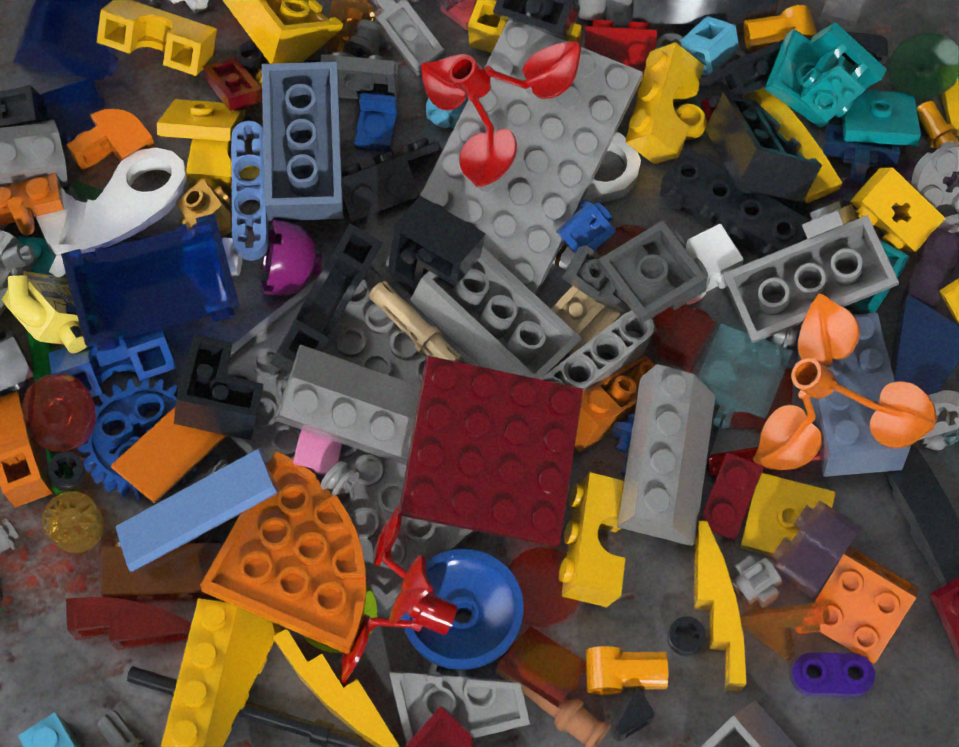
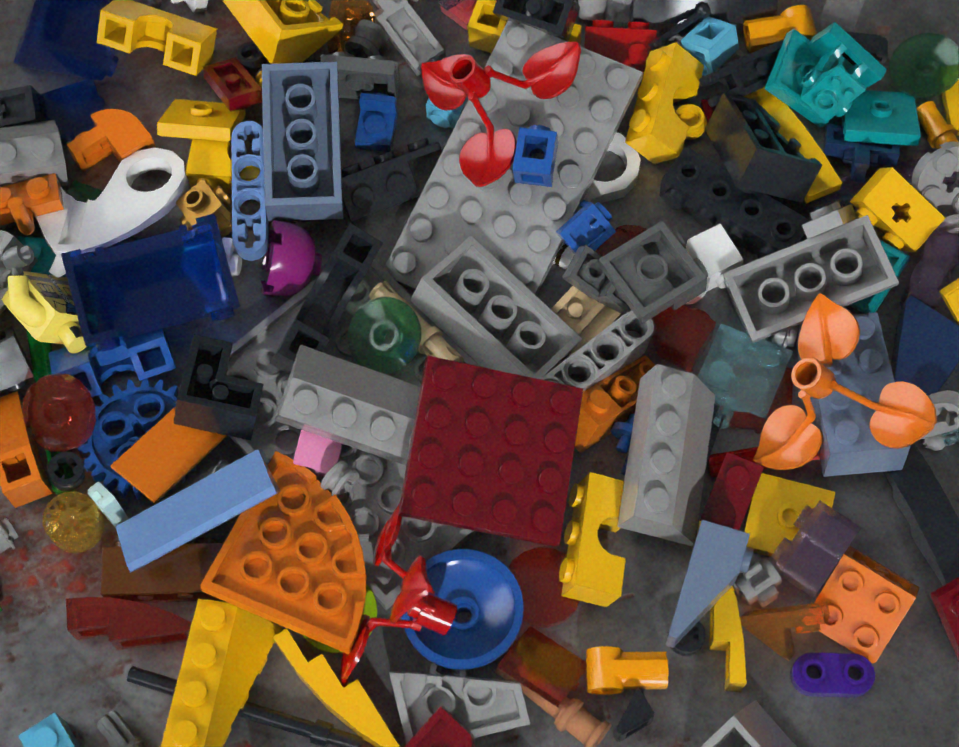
black brick [388,196,486,288] -> none
none -> light aqua tile [87,481,129,528]
none -> clear green dish [348,297,421,374]
none -> blue brick [512,125,558,187]
none -> black hinge [648,4,711,51]
none -> sand blue slope [666,520,754,648]

